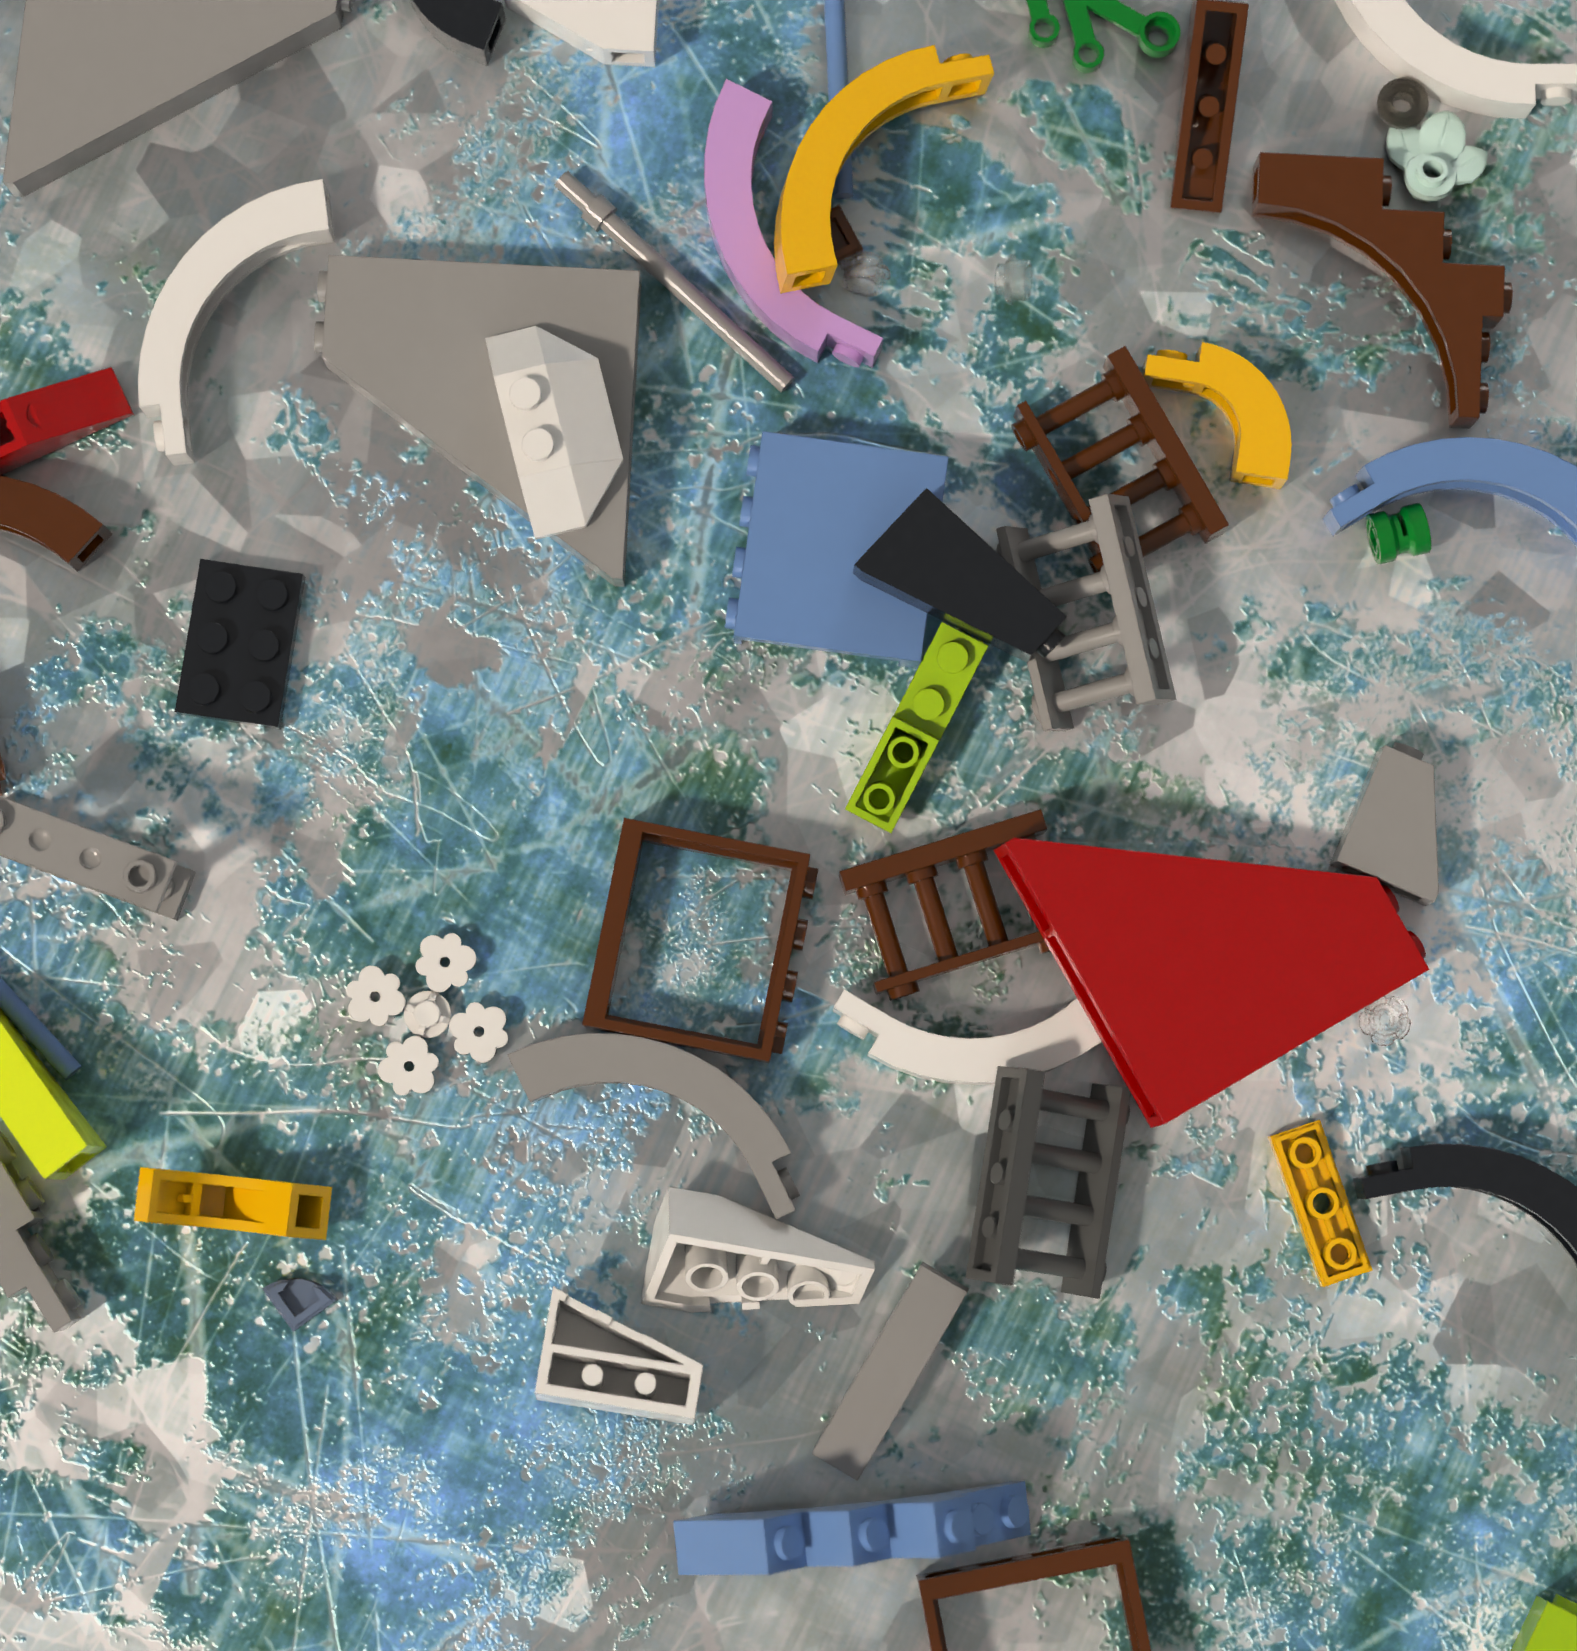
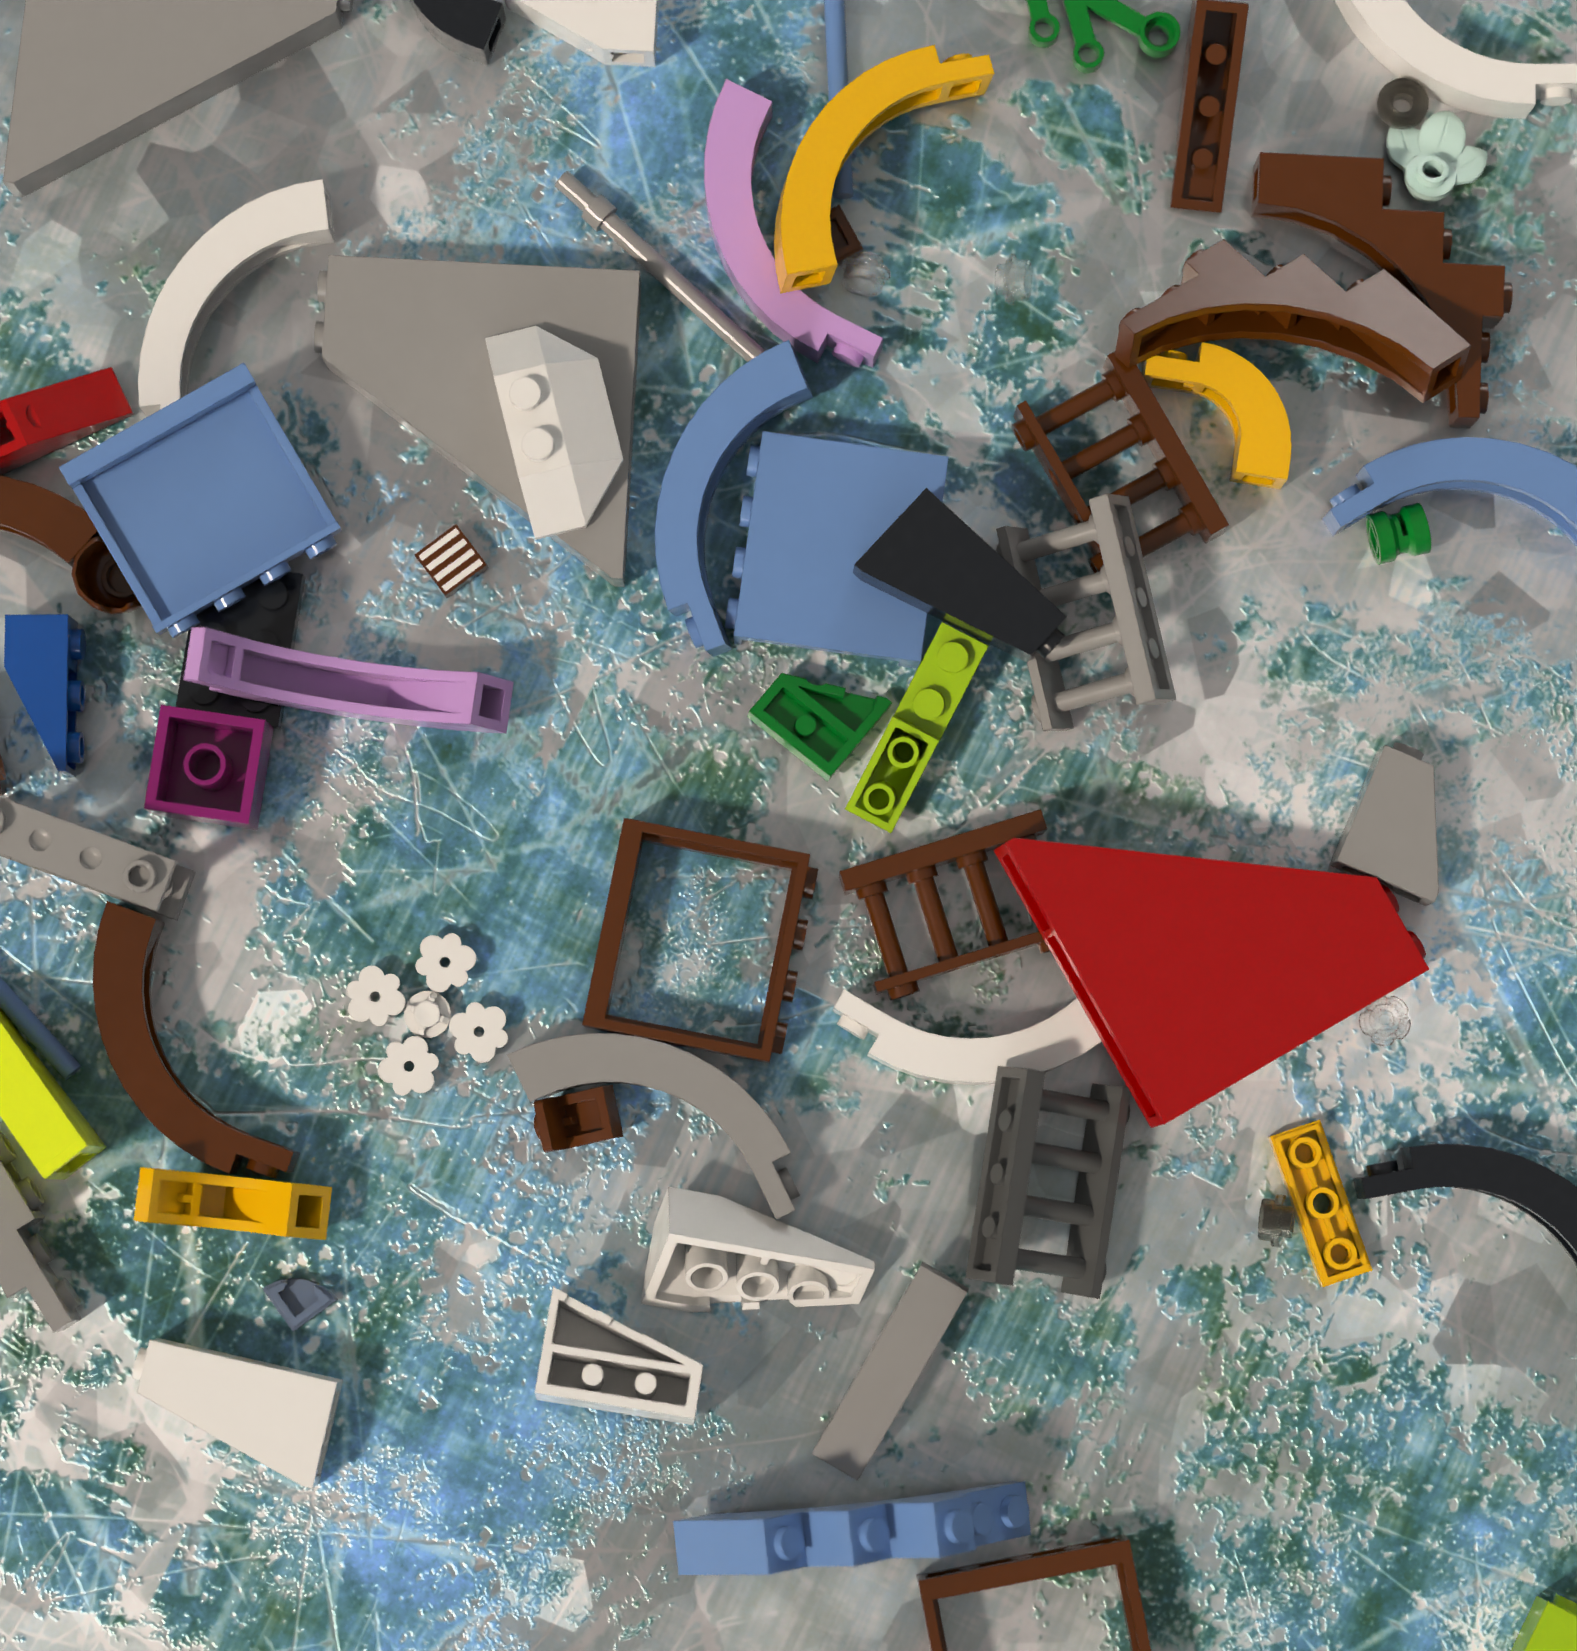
none -> blue slope [4,614,86,777]
none -> medium blue panel [59,363,342,638]
none -> reddish brown hair [71,536,141,614]
none -> reddish brown arch [93,901,301,1178]
none -> white slope [133,1338,343,1488]
none -> magenta brick [144,705,274,830]
none -> lavender arch [184,627,514,734]
none -> tile [415,524,488,598]
none -> reddish brown bracket [534,1085,623,1153]
none -> medium blue arch [655,340,813,657]
none -> green wing [747,673,892,782]
none -> reddish brown arch [1115,239,1471,403]
none -> clear smoke plate [1258,1194,1295,1248]

